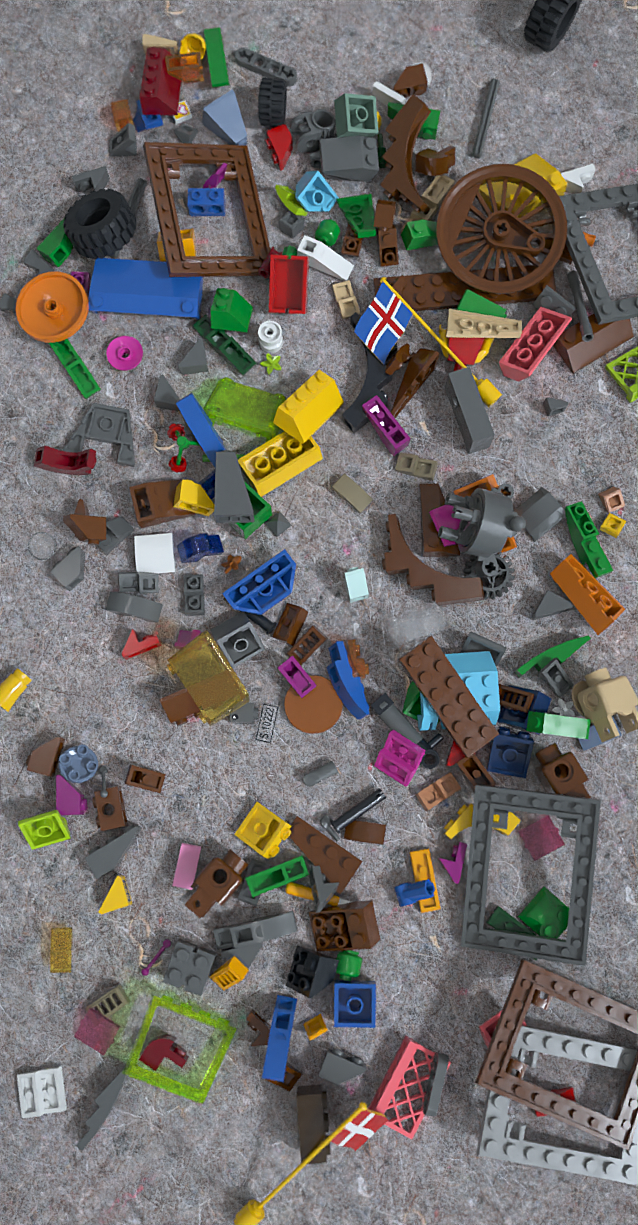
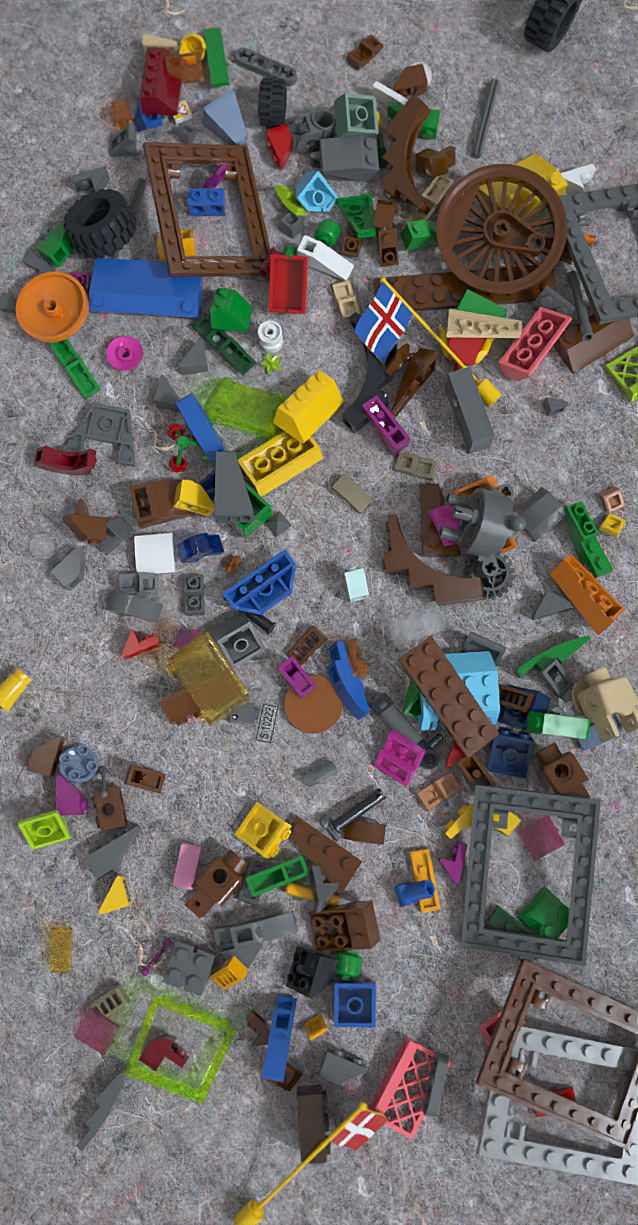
white slope [17,1066,67,1118] -> none
reddish brown slope [272,603,308,646] -> none
none -> reddish brown slope [346,34,384,70]

